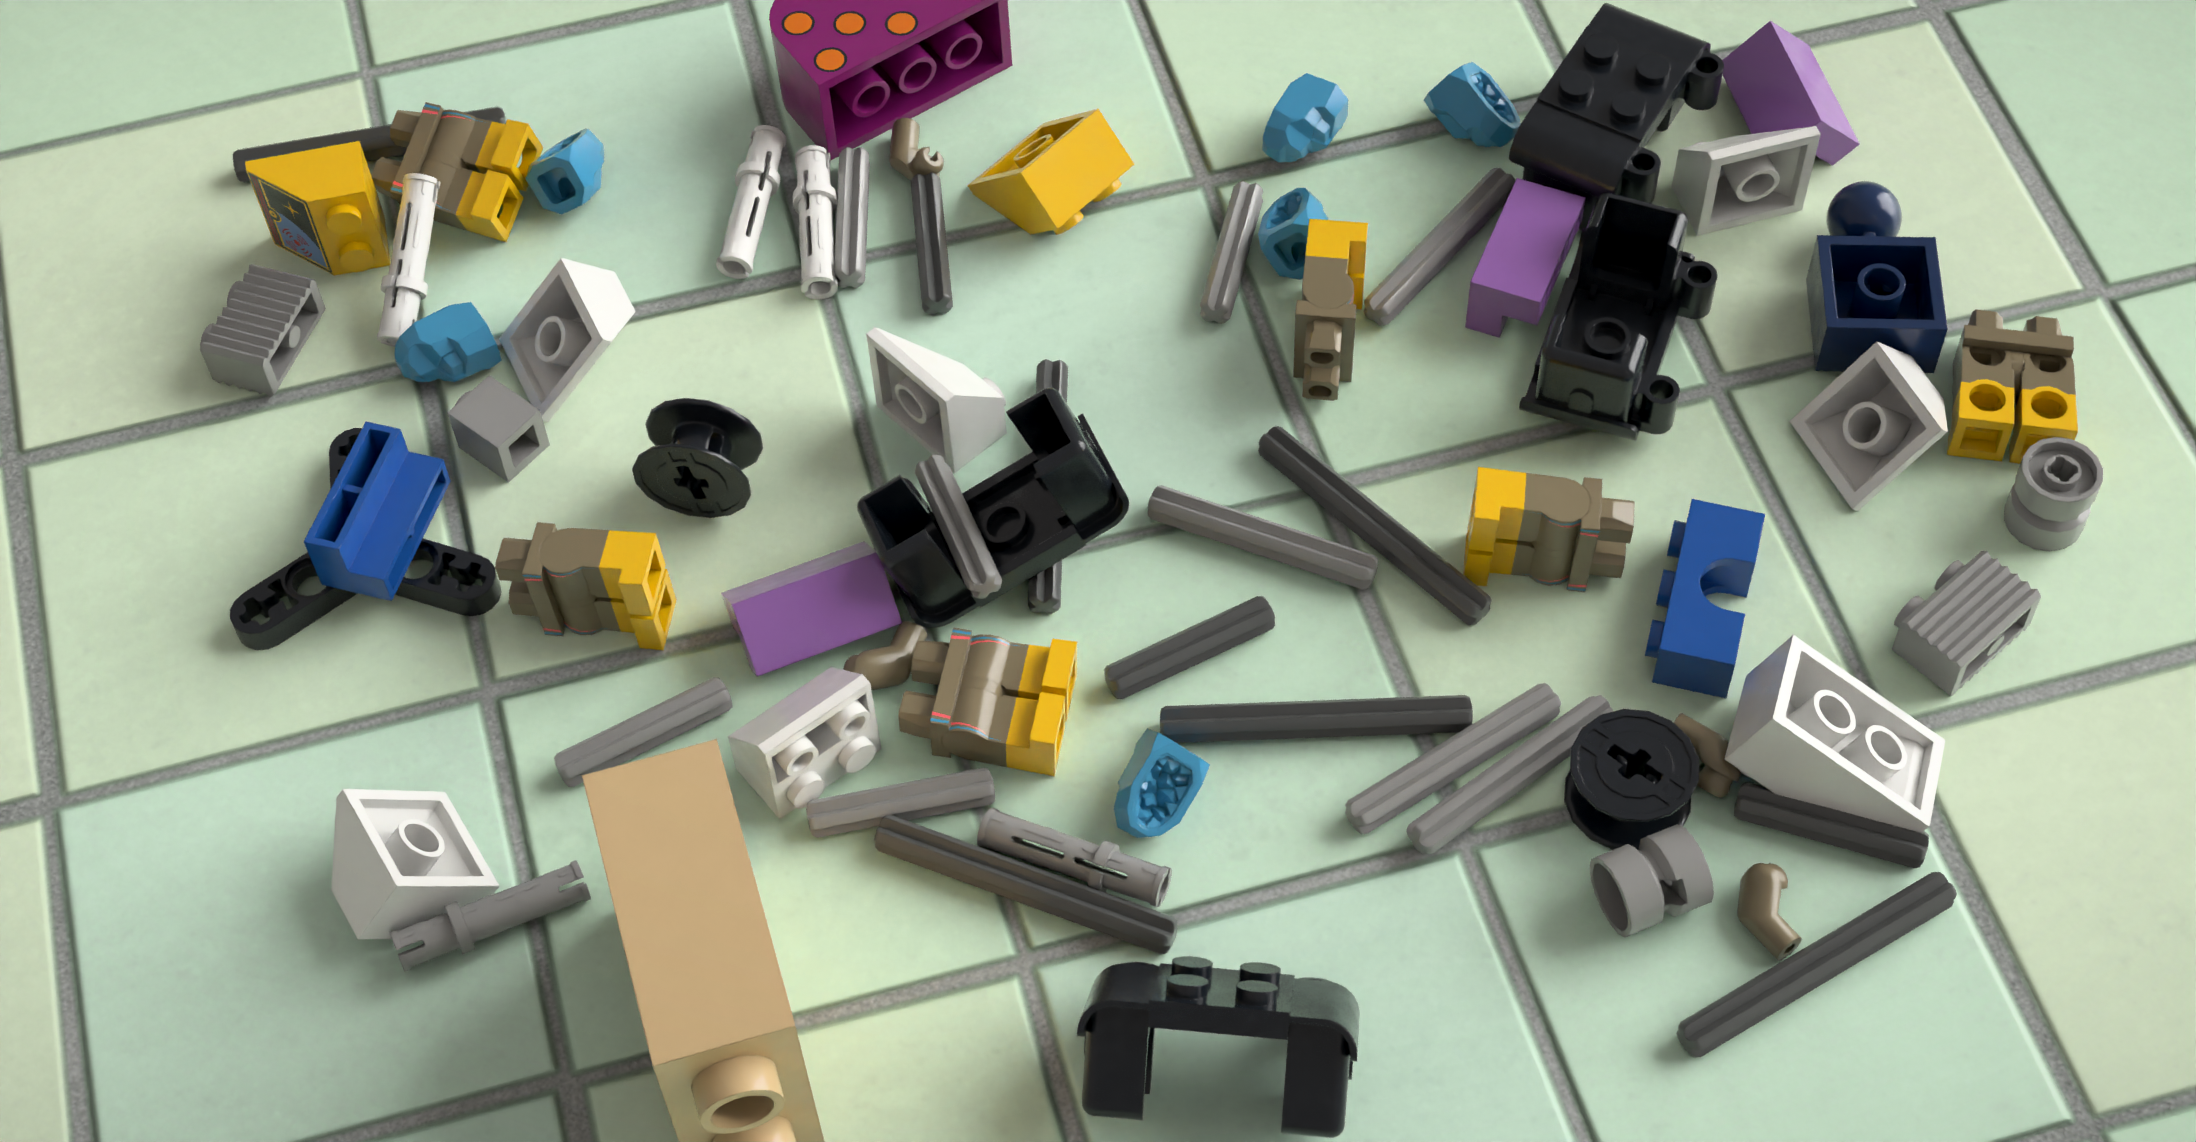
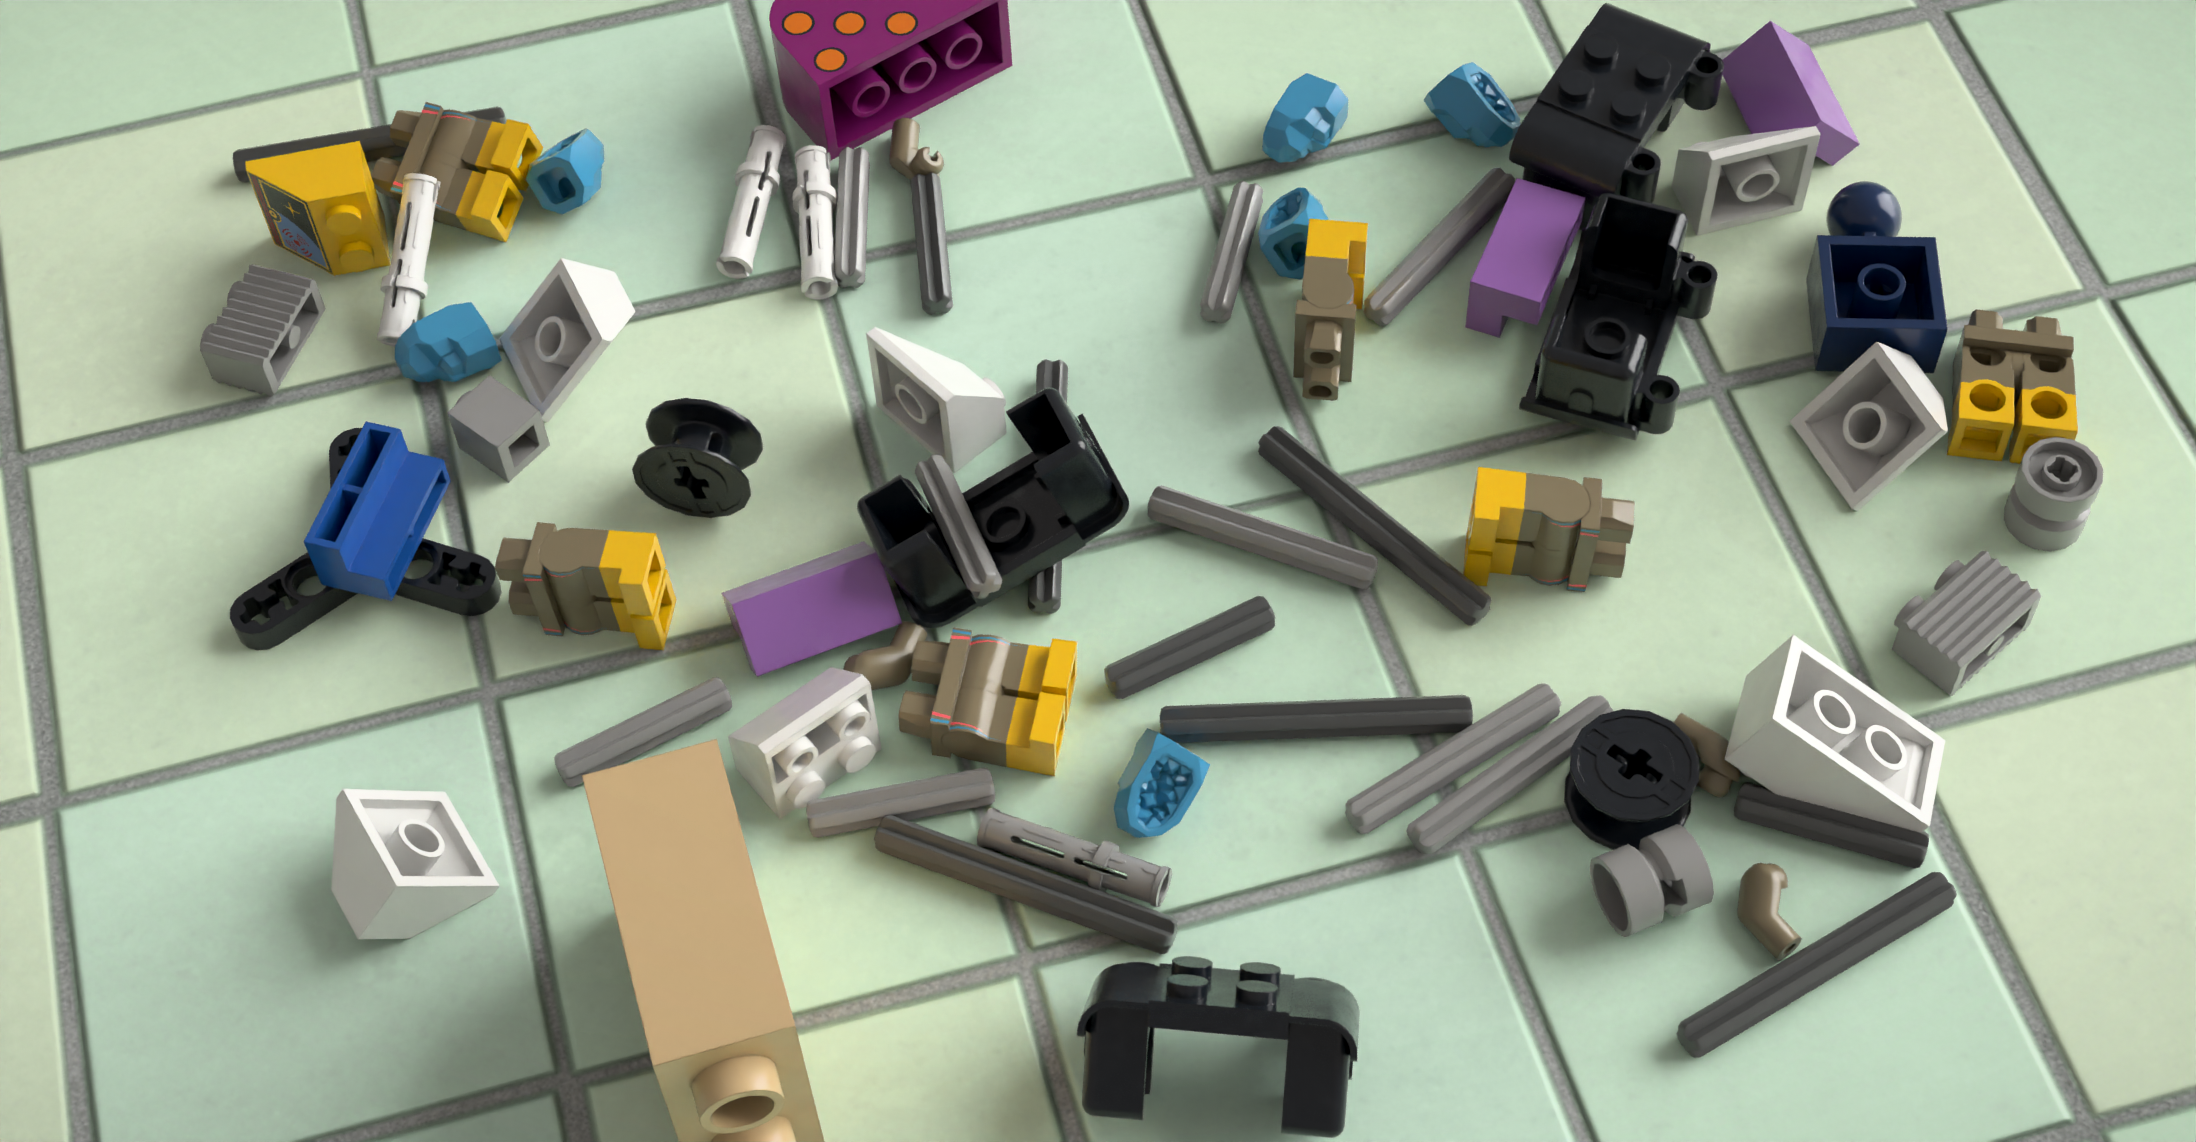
light grey pin [389,860,591,972] -> none
yellow slope [967,109,1134,235] -> none
blue arch [1645,499,1765,699] -> none

